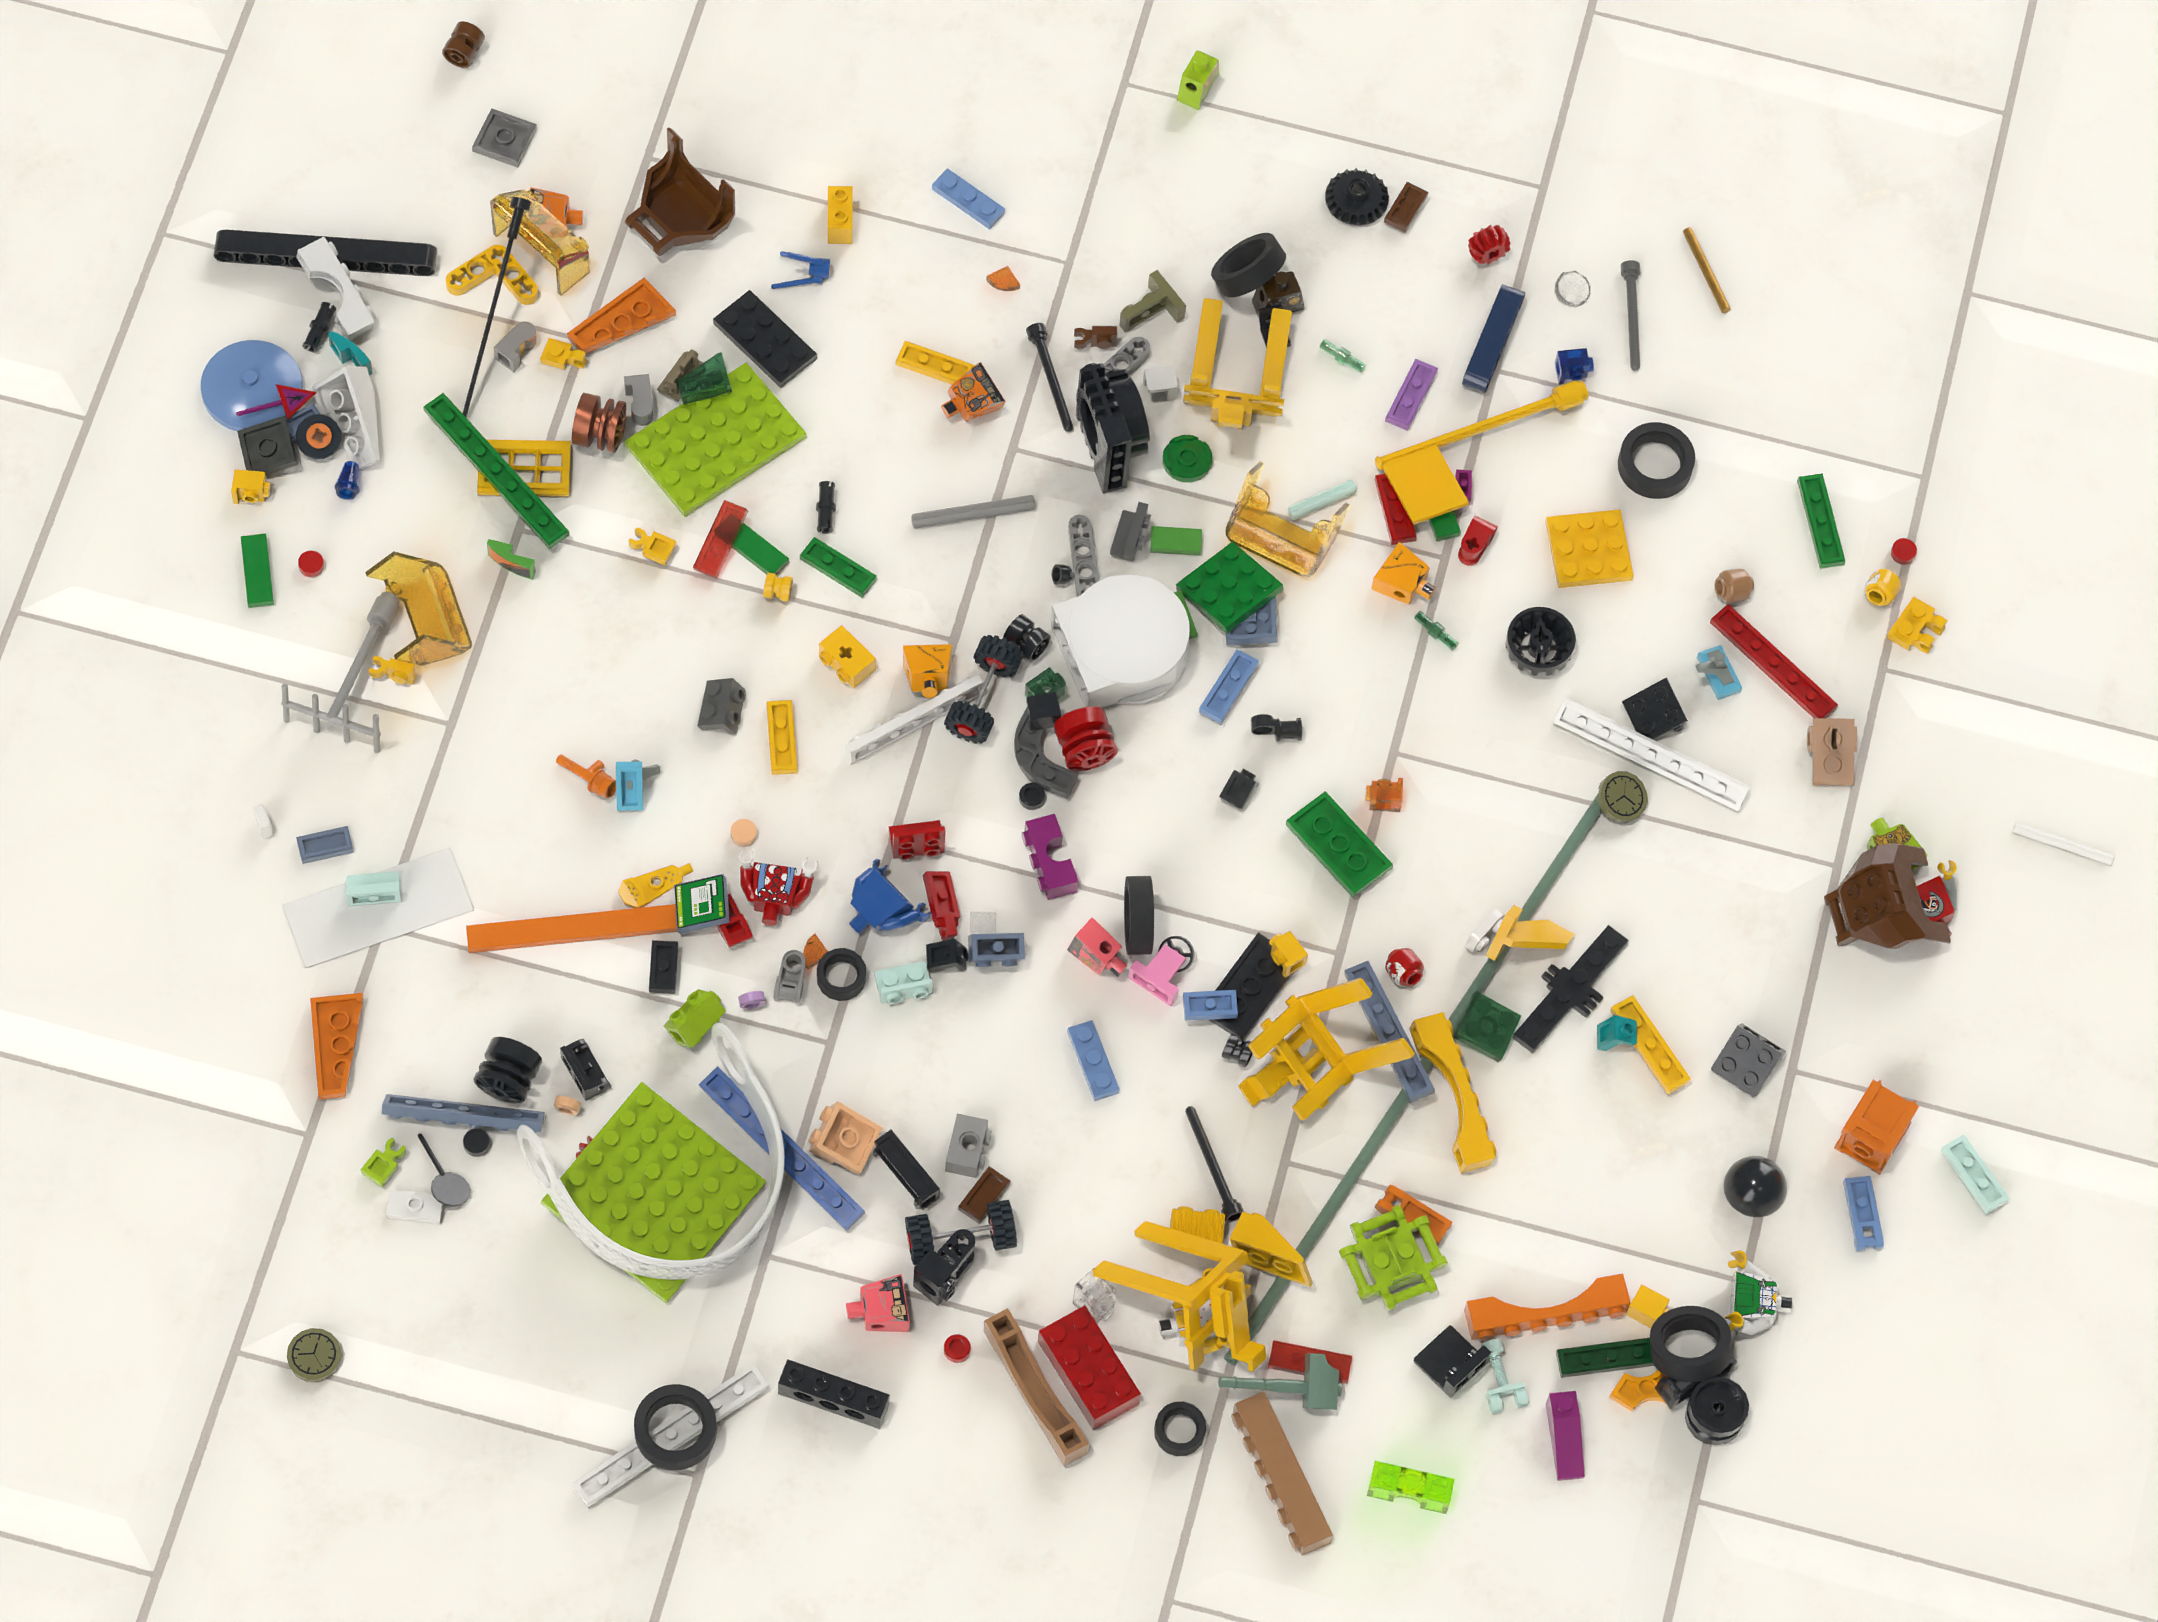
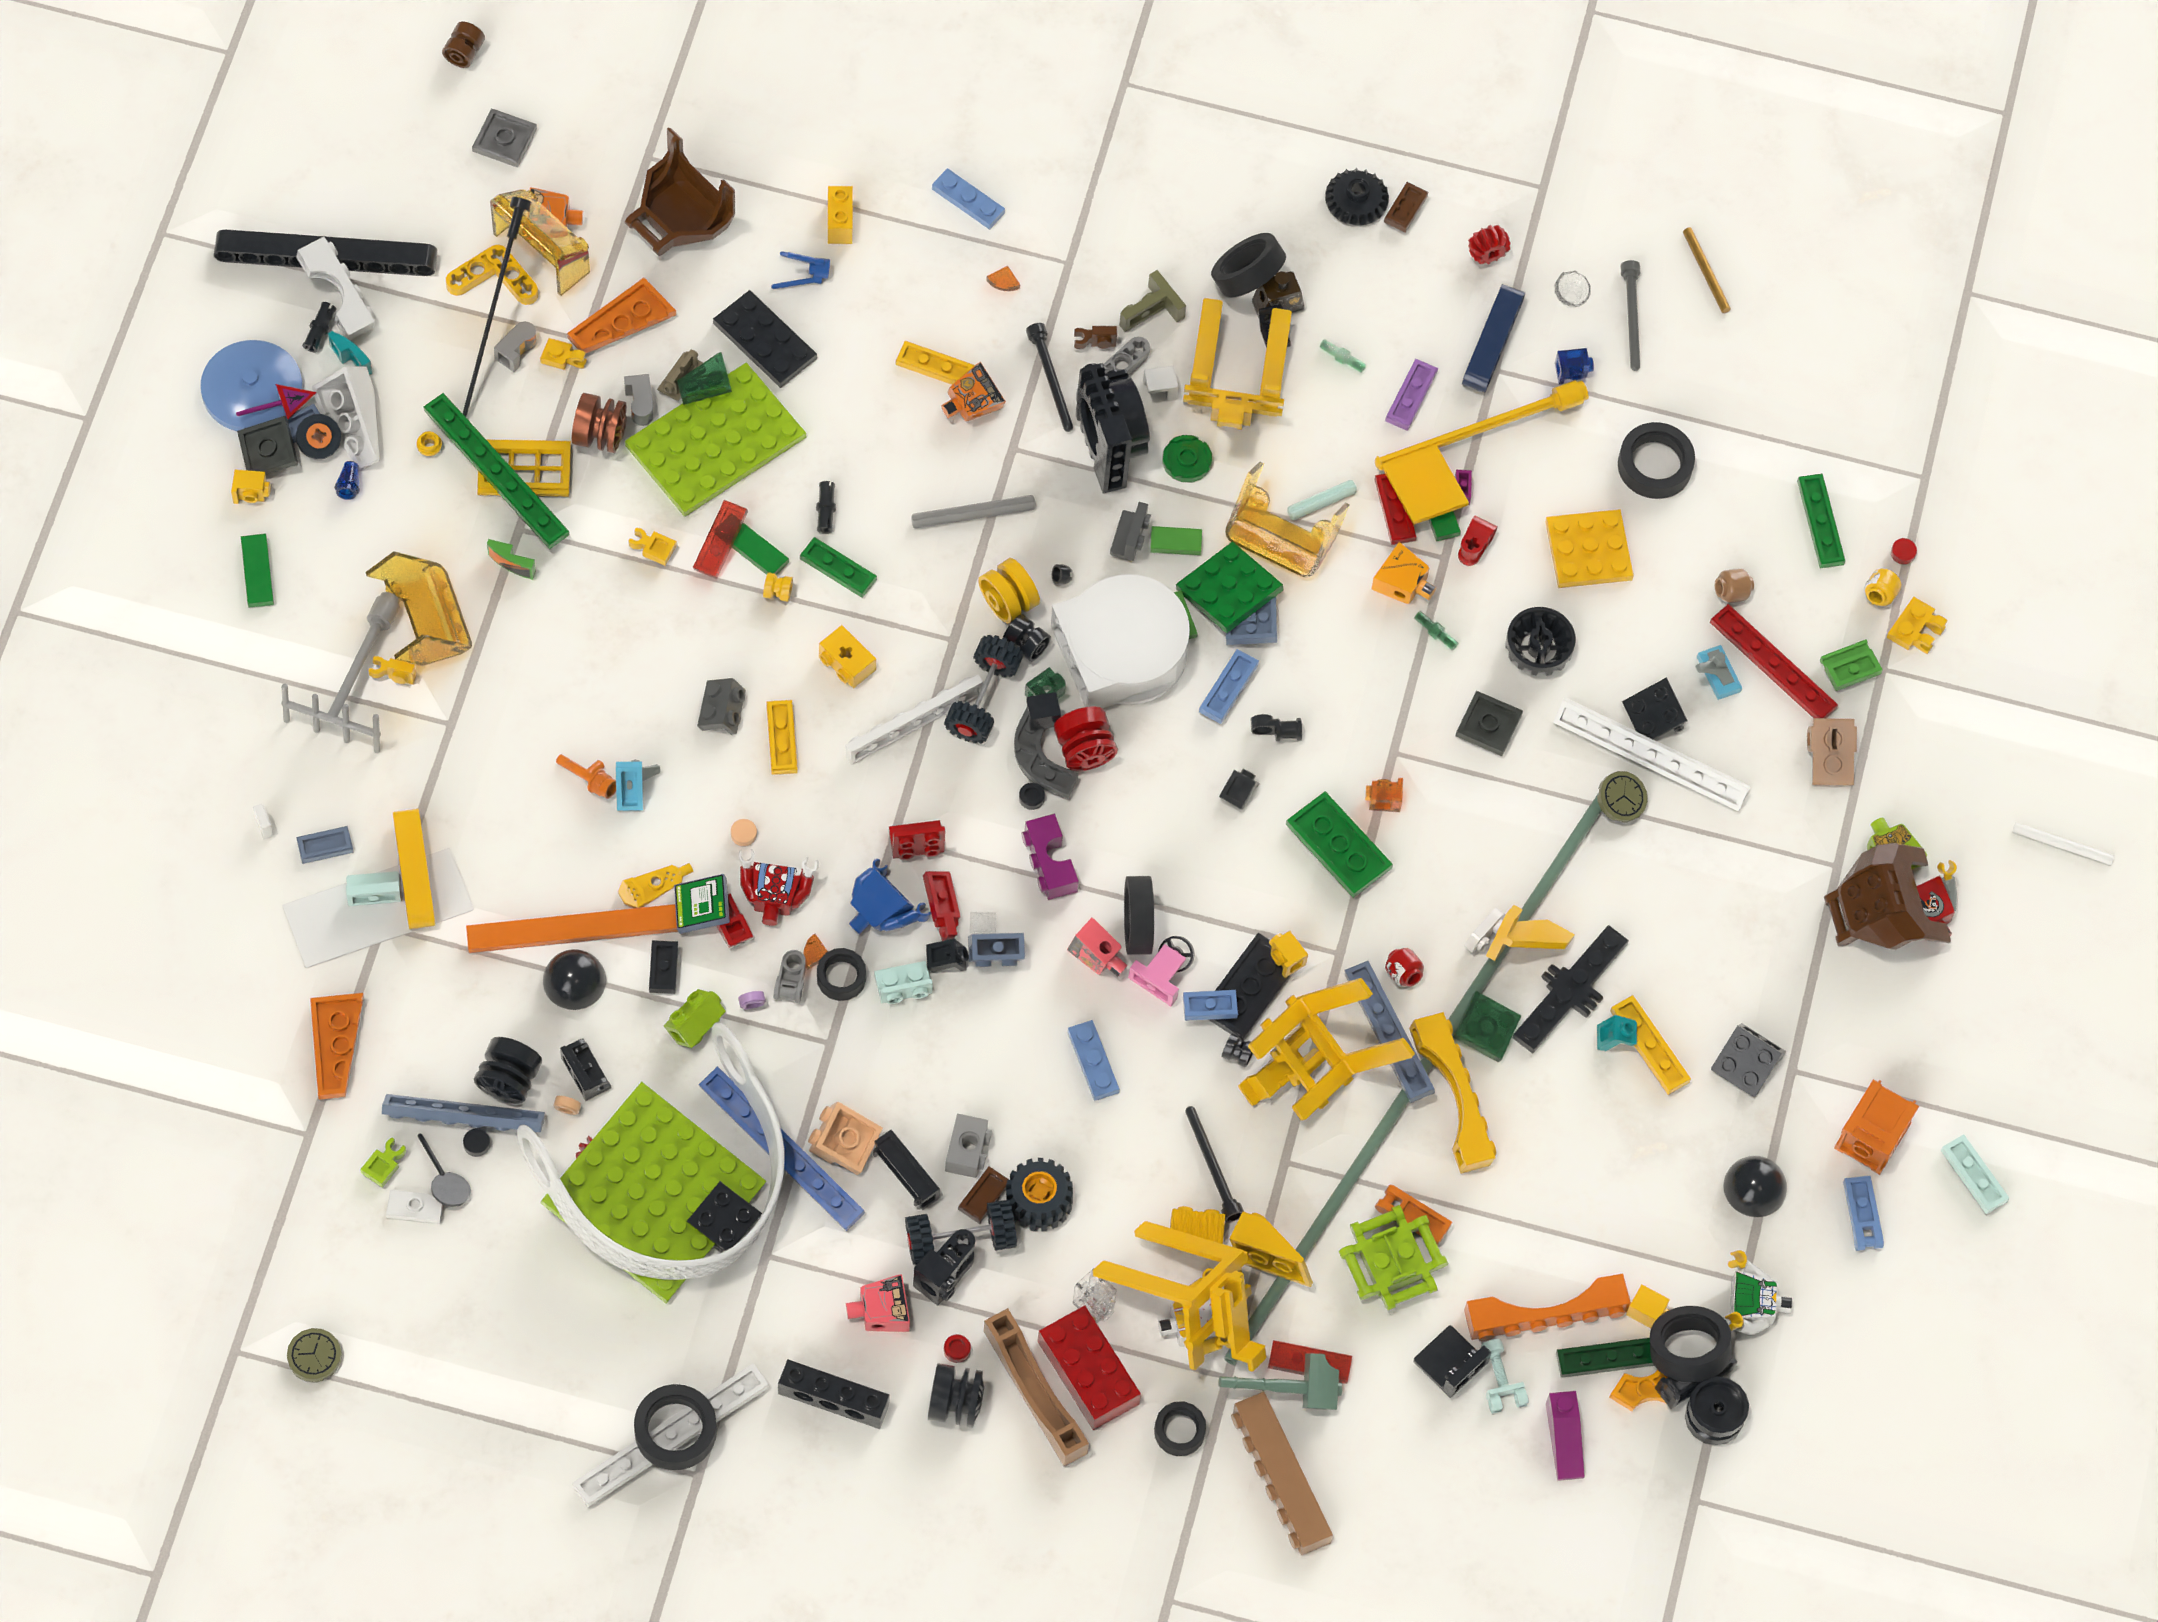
red tile [298,550,324,577] -> none
light orange torso [903,644,952,698] -> none
light grey beam [1068,515,1099,597] -> none
lime torso [1177,50,1219,110] -> none
clear neon green arch [1367,1461,1455,1514] -> none
none -> yellow beam [393,808,435,929]
none -> yellow plate [417,431,442,456]
none -> black piece [543,949,606,1010]
none -> black hinge [687,1181,762,1253]
none -> black wheel [928,1363,985,1427]
none -> yellow wheel [978,557,1040,624]
none -> black wheel [1006,1158,1073,1232]
none -> pearl dark grey plate [1455,690,1523,756]
none -> bright green plate [1820,639,1883,691]

